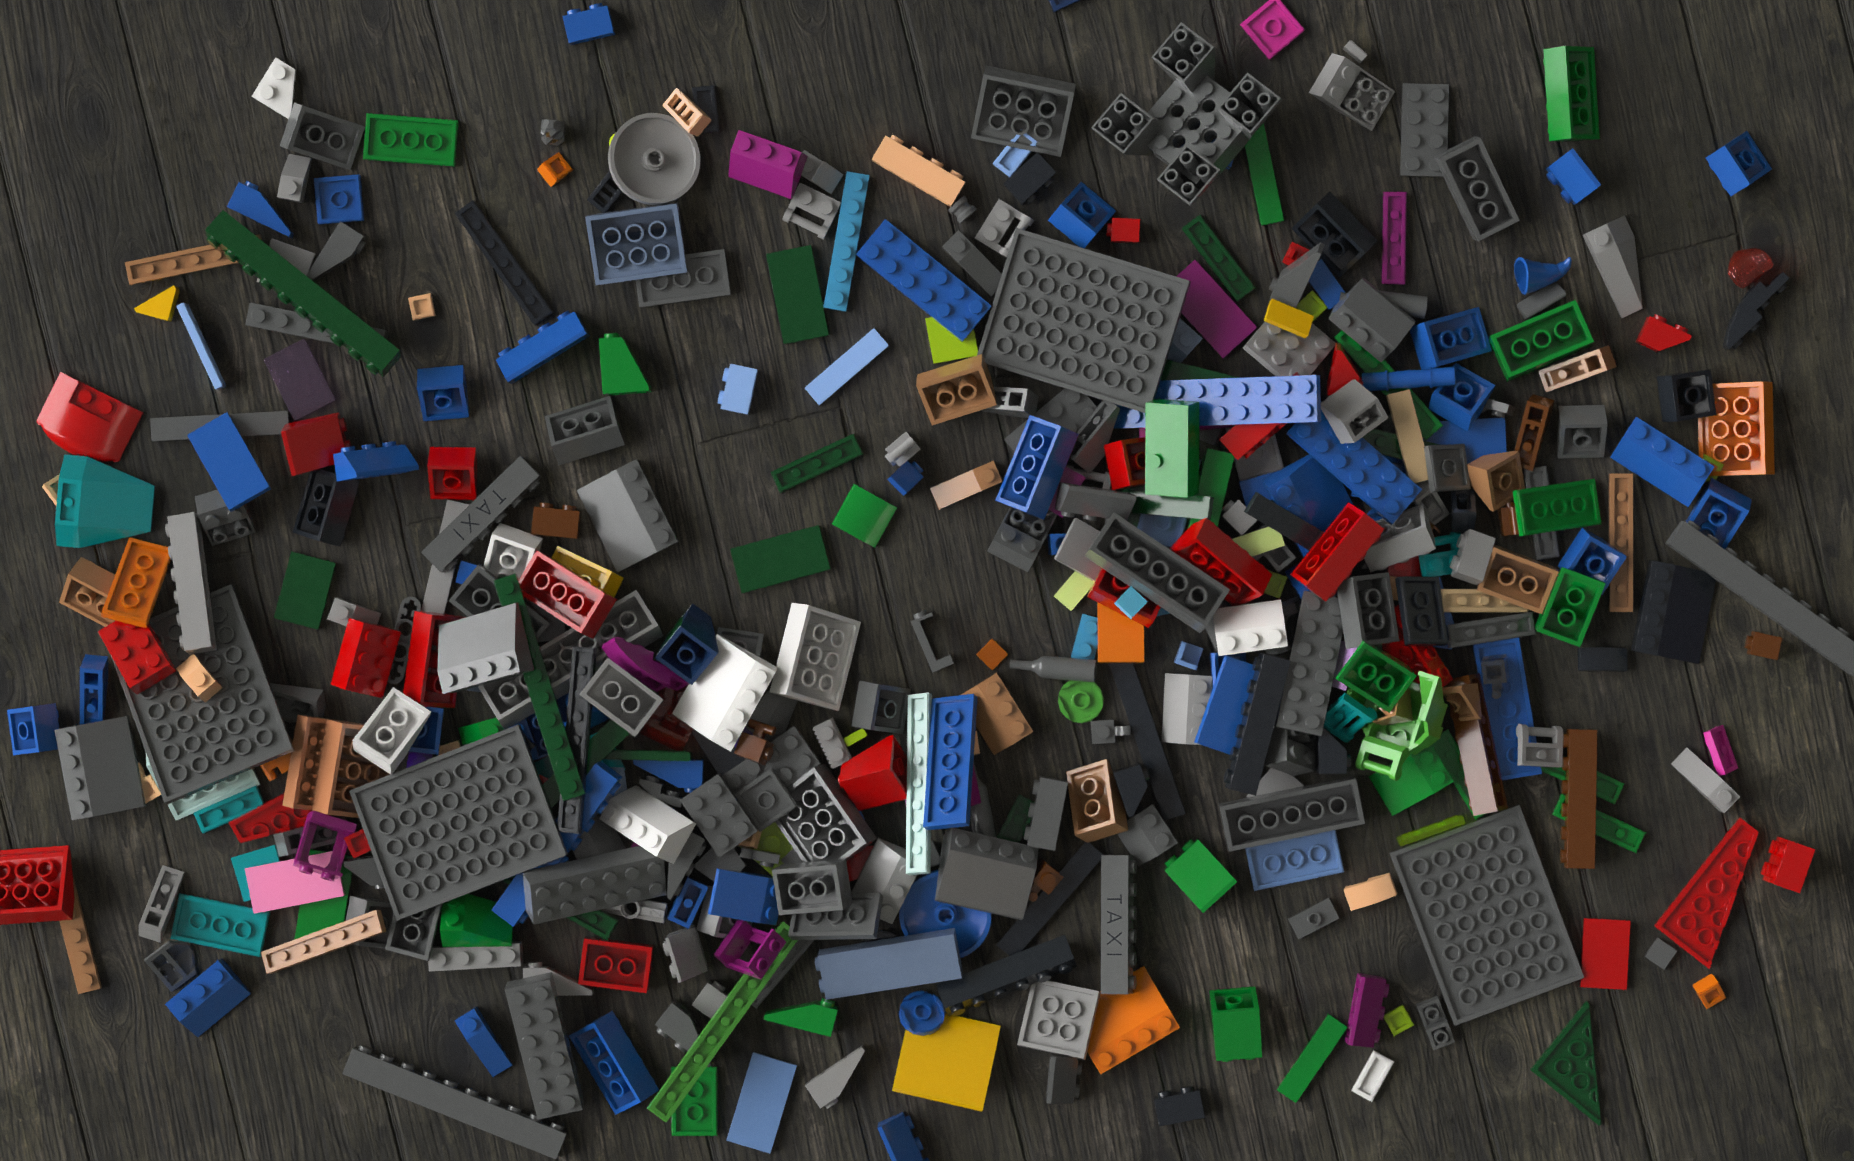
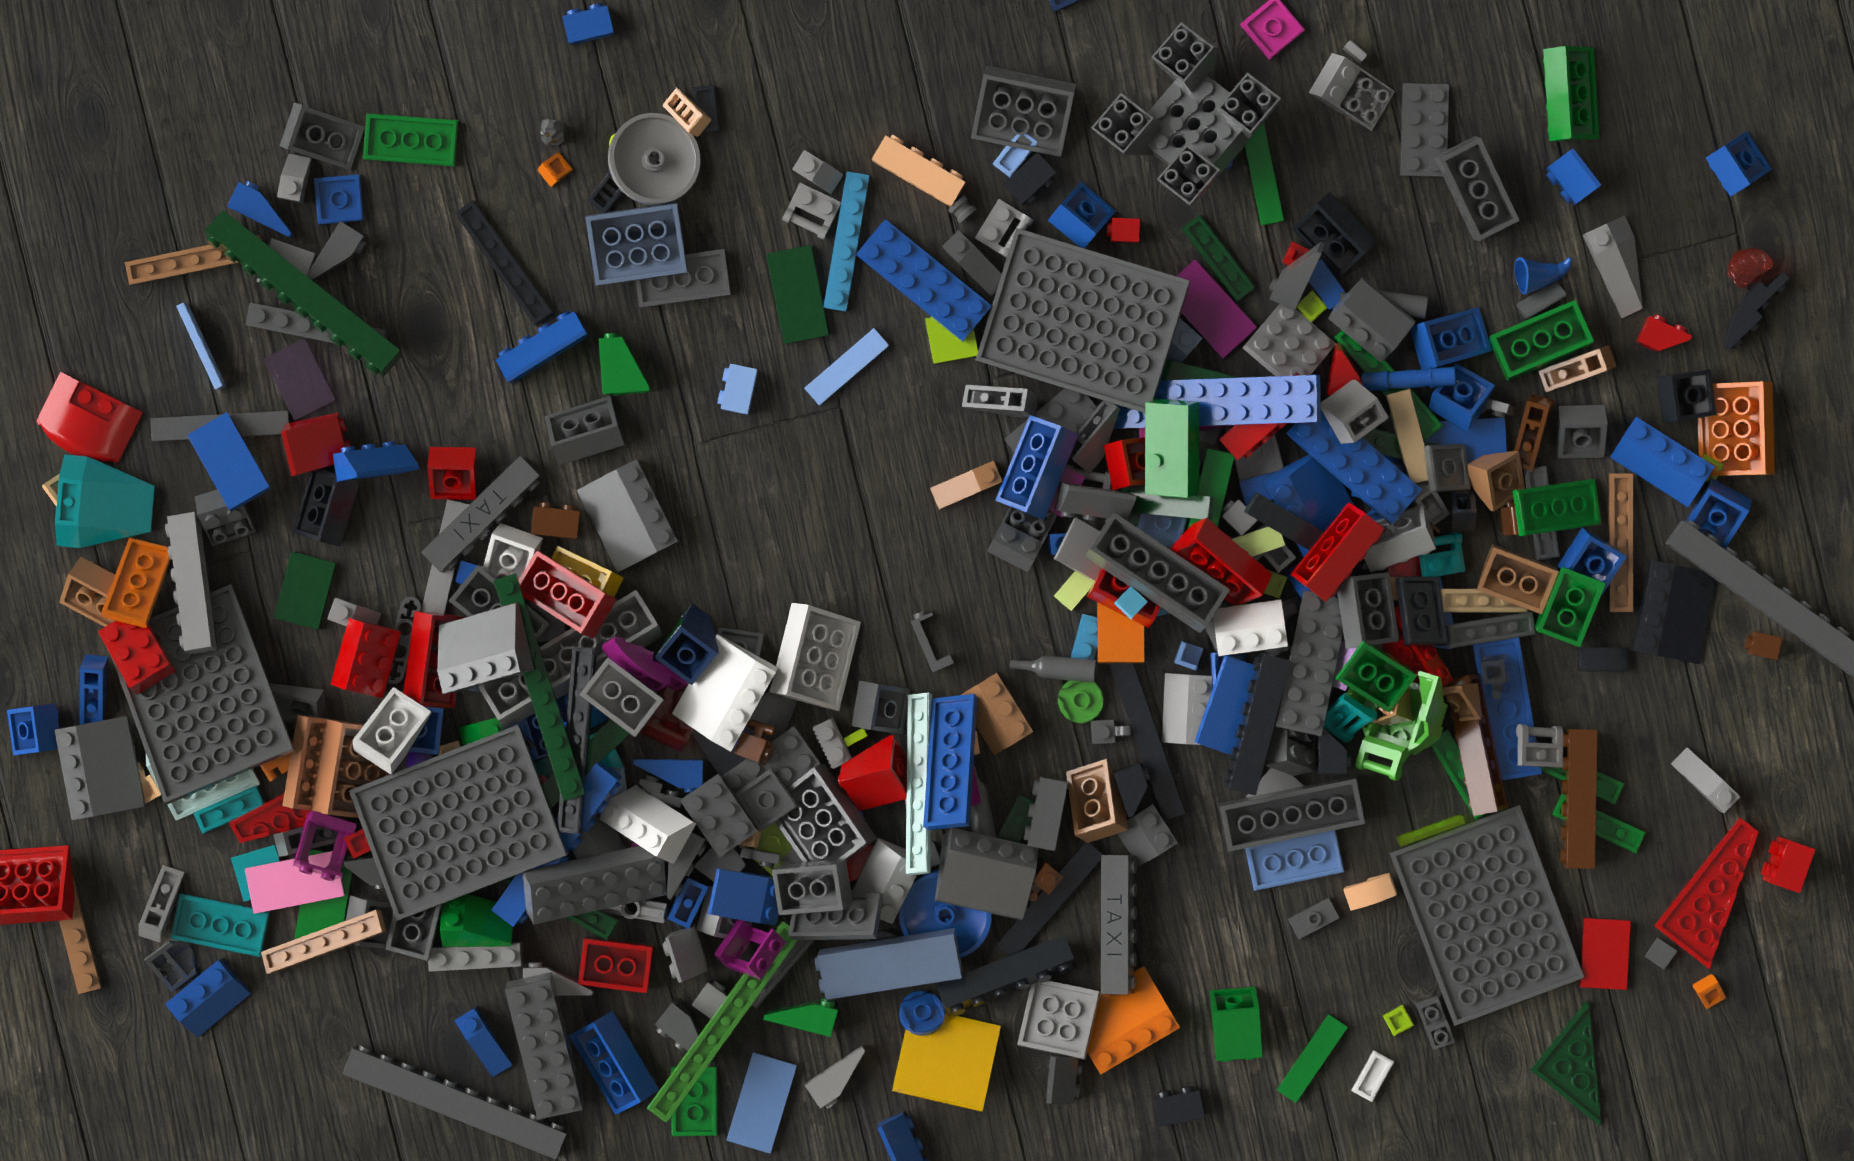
yellow slope [134,286,180,322] -> none
light nougat slope [176,654,223,703] -> none
white wing [252,57,296,119] -> none
light nougat tile [408,293,436,321] -> none
blue slope [417,365,469,421] -> none
dark green tile [604,749,693,761] -> none
magenta slope [728,130,808,199] -> none
dark green tile [730,525,831,593] -> none
dark green tile [770,433,863,493] -> none
green slope [832,484,897,548] -> none
light grey brick [885,432,921,467] -> none
blue slope [887,461,924,496] -> none
medium nougat slope [916,354,997,425] -> none
orange slope [976,638,1008,670] -> none
green slope [1164,838,1237,913] -> none
yellow tile [1264,298,1314,338] -> none
magenta slope [1345,973,1389,1048] -> none
green slope [1368,745,1454,816] -> none
magenta tile [1382,192,1407,285] -> none
light grey brick [1450,529,1496,585] -> none
dark pink plate [1703,725,1738,776] -> none

